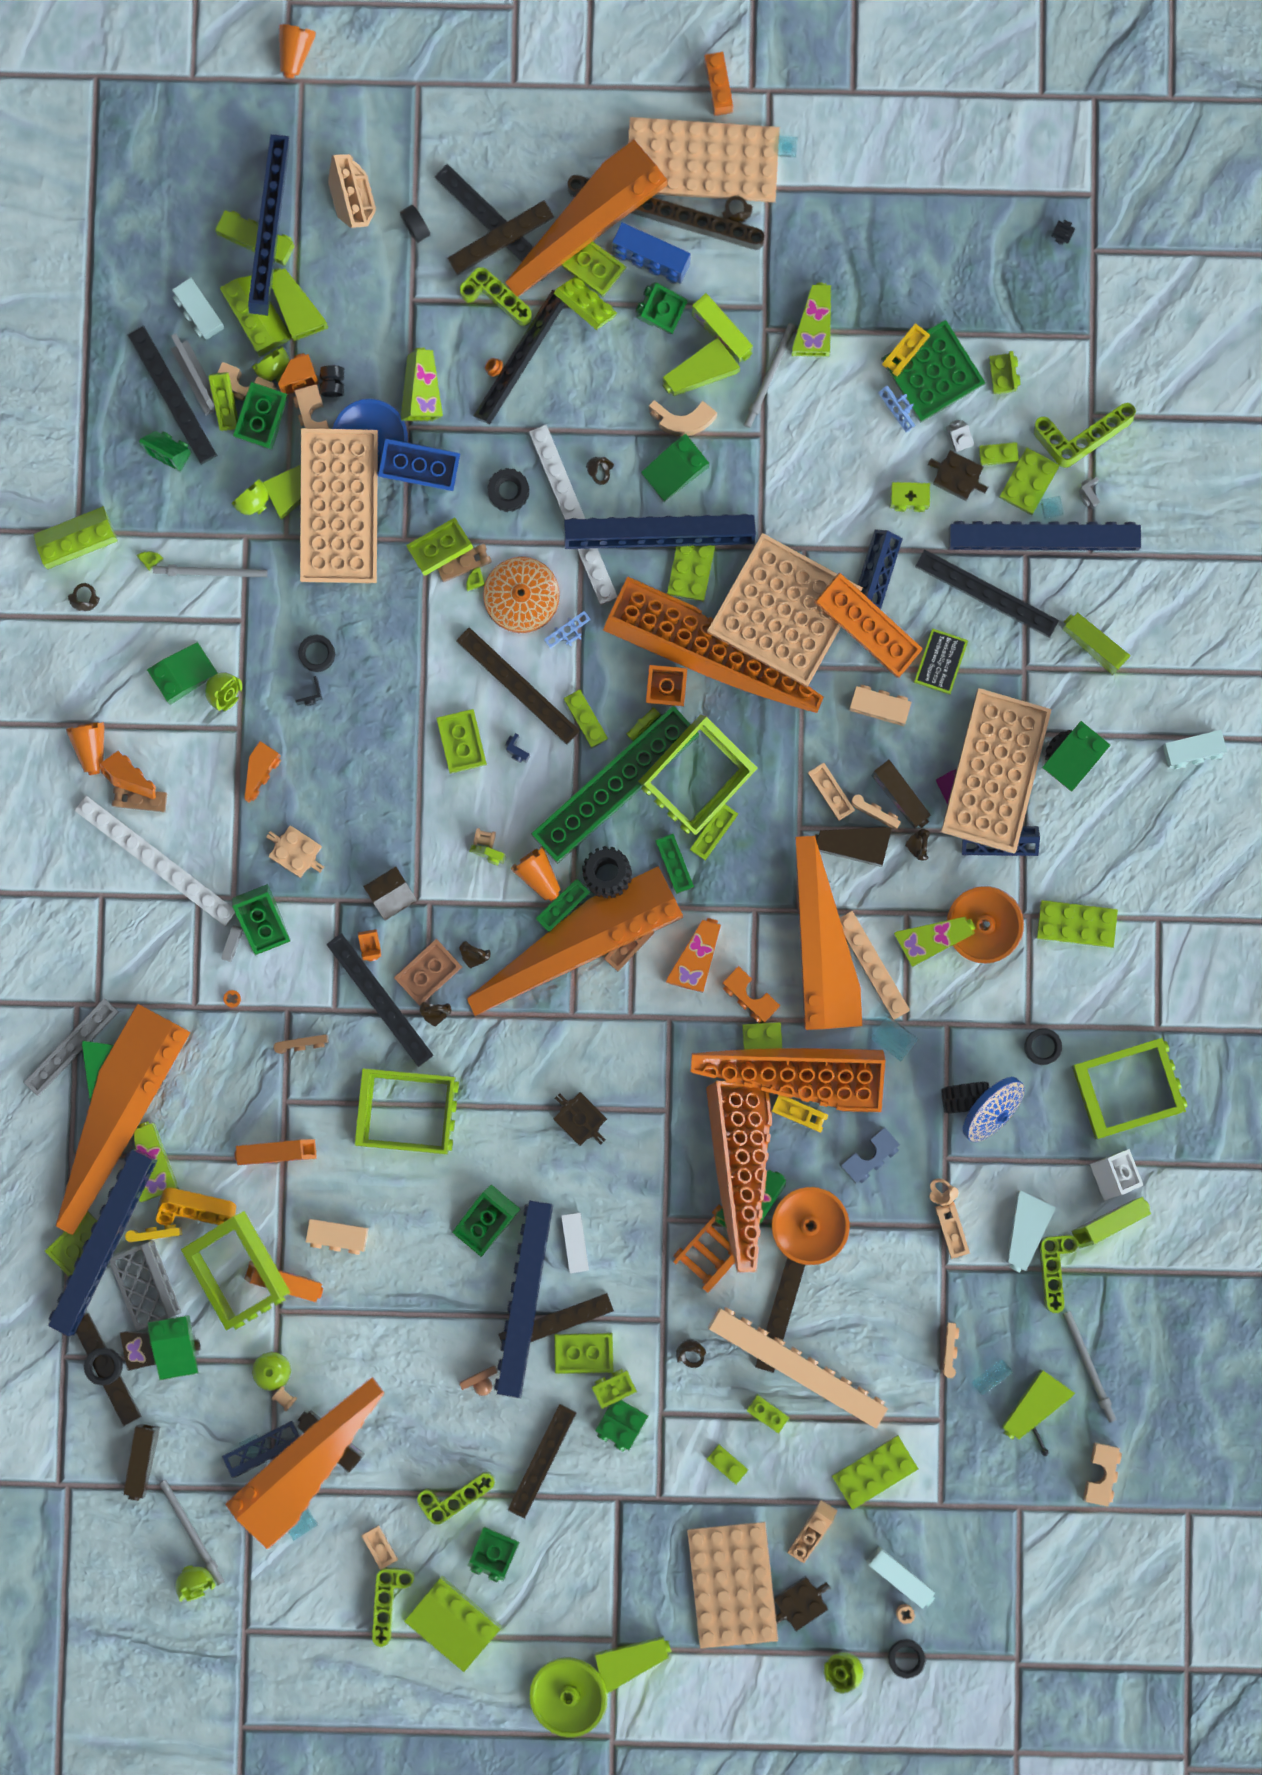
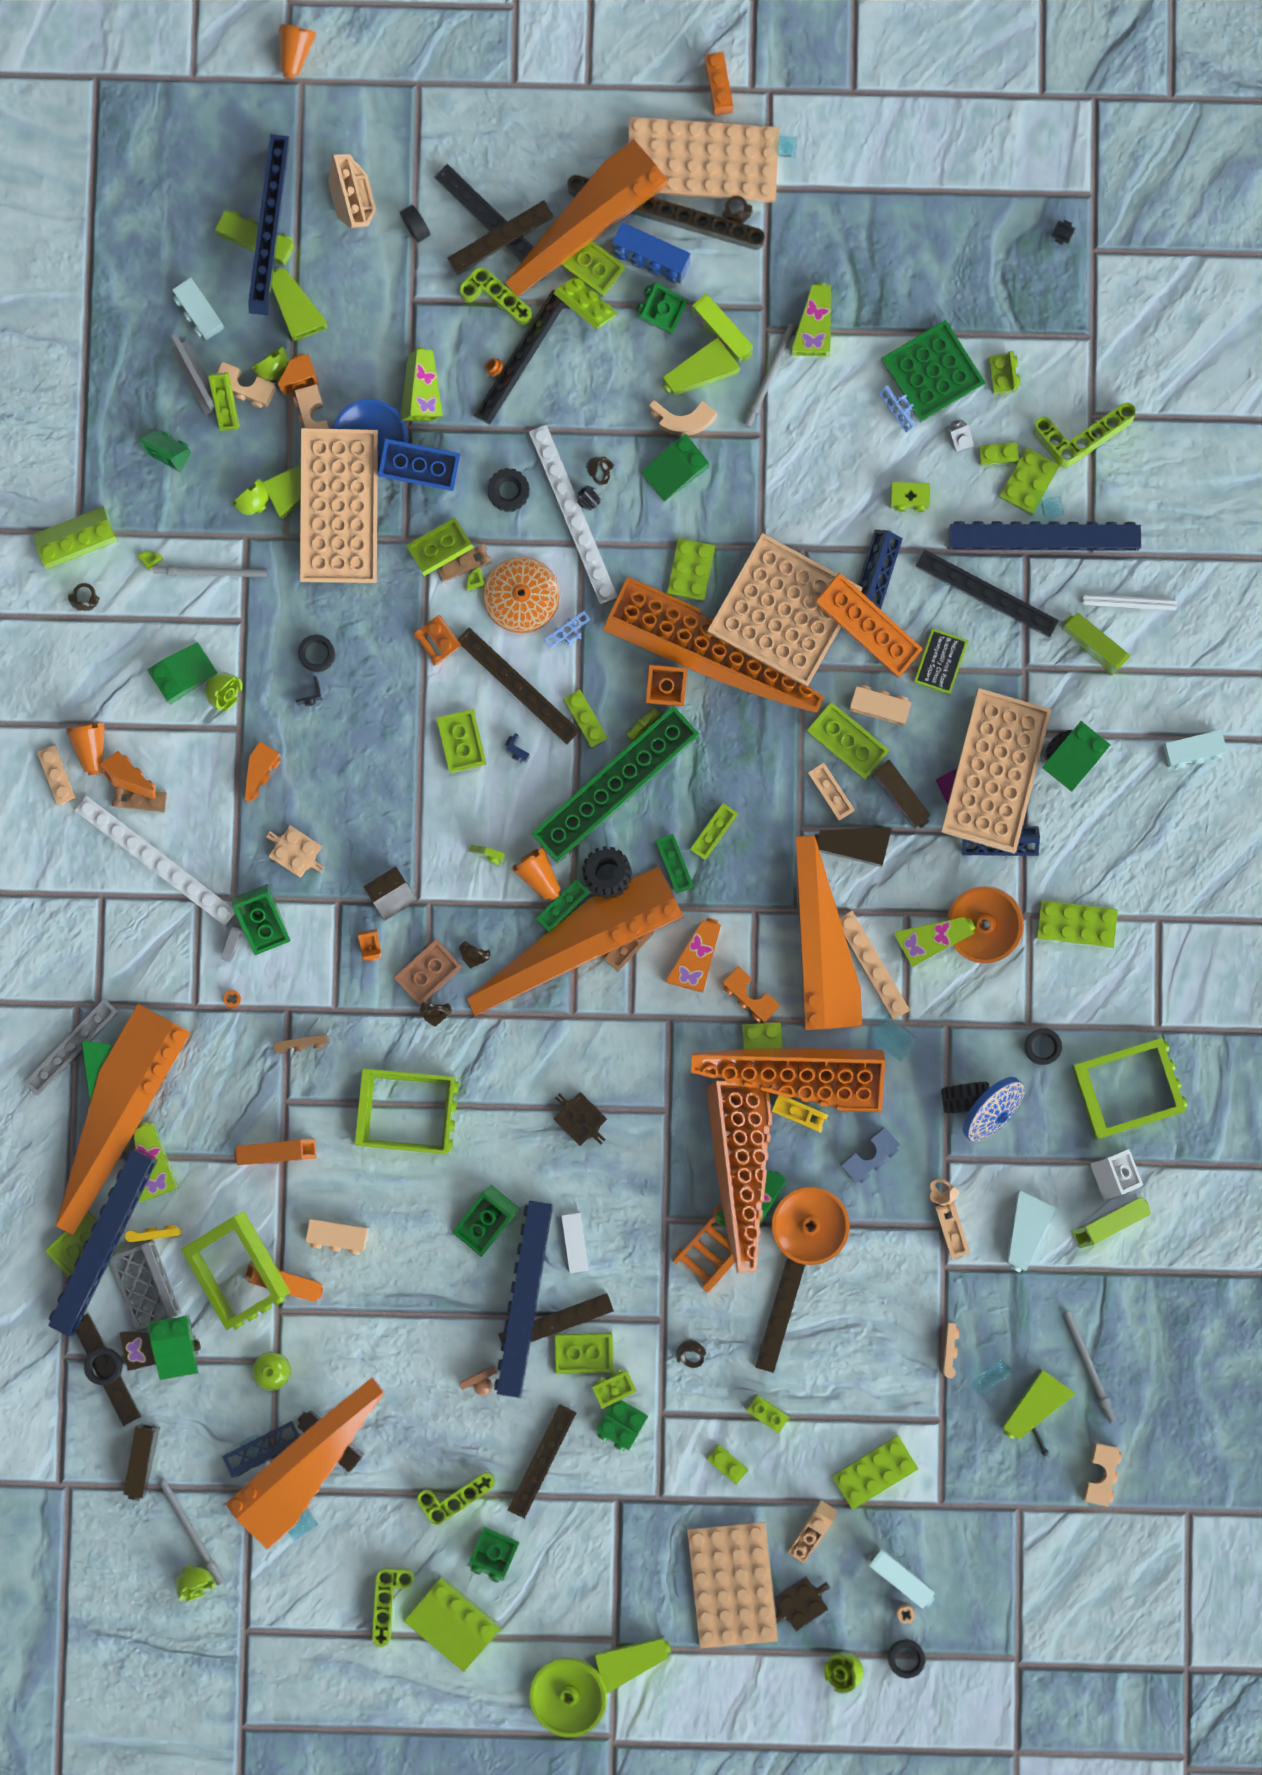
black plate [127,325,217,465] -> none
light orange beam [156,1188,237,1226] -> none
lime slope [220,275,292,358] -> none
green slope [233,382,287,450] -> none
light nougat bush [271,1386,297,1412] -> none
black wheel [320,365,344,397] -> none
black plate [326,933,434,1067] -> none
light nougat plate [362,1525,398,1570] -> none
light nougat bush [473,828,496,849] -> none
dark blue brick [564,514,756,549] -> none
lime window [638,714,758,835] -> none
light nougat brick [707,1307,888,1429] -> none
light nougat plate [851,794,901,830] -> none
yellow plate [882,323,930,377] -> none
dark brown piece [905,828,930,861] -> none
dark brown plate [928,450,988,501] -> none
lime beam [1039,1235,1078,1313] -> none
light grey bracket [1079,477,1100,509] -> none
none -> light nougat plate [37,745,76,806]
none -> orange plate [413,615,461,666]
none -> black gear [576,485,601,511]
none -> lime plate [806,702,890,780]
none -> white axle [1082,594,1177,610]

